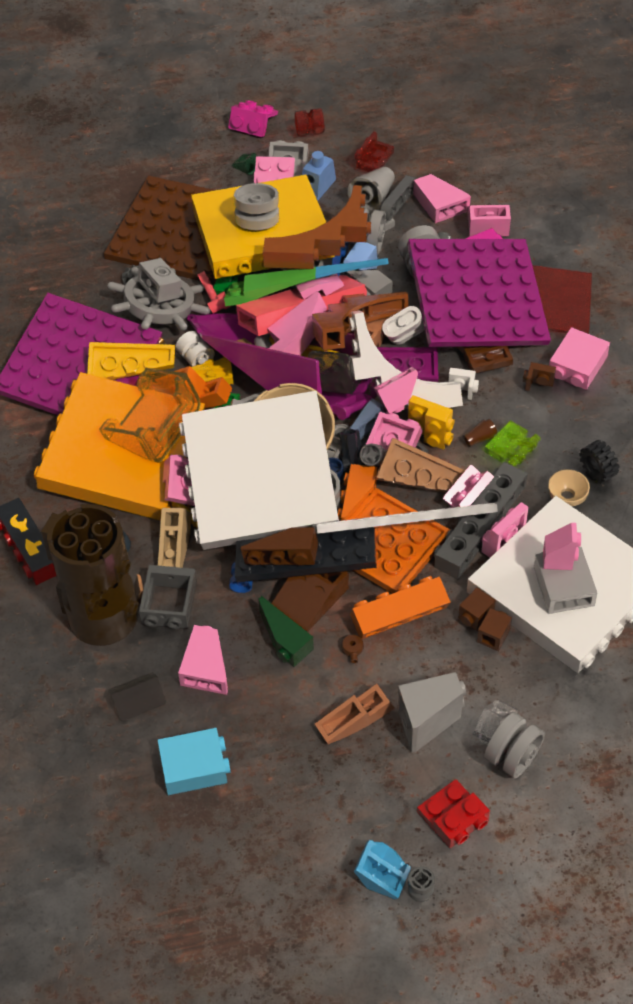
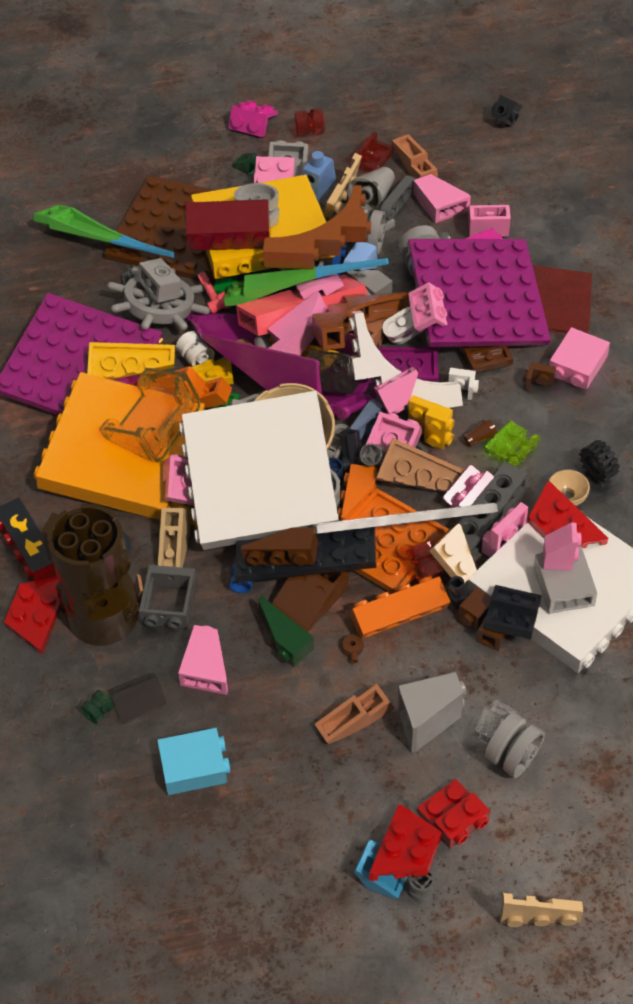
none -> red wing [4,576,61,654]
none -> bright green plate [33,204,174,258]
none -> clear green wheel [80,690,115,724]
none -> dark red slope [186,199,271,251]
none -> tan wing [324,153,362,219]
none -> red wing [369,804,442,881]
none -> nougat slope [392,134,438,179]
none -> clear red wheel [406,540,446,582]
none -> bright pink bracket [408,282,447,332]
none -> wing [429,523,477,582]
none -> black pin [449,576,468,609]
none -> black slope [484,585,542,640]
none -> black brick [491,95,522,127]
none -> tan wing [500,893,583,927]
none -> red wing [528,481,609,548]

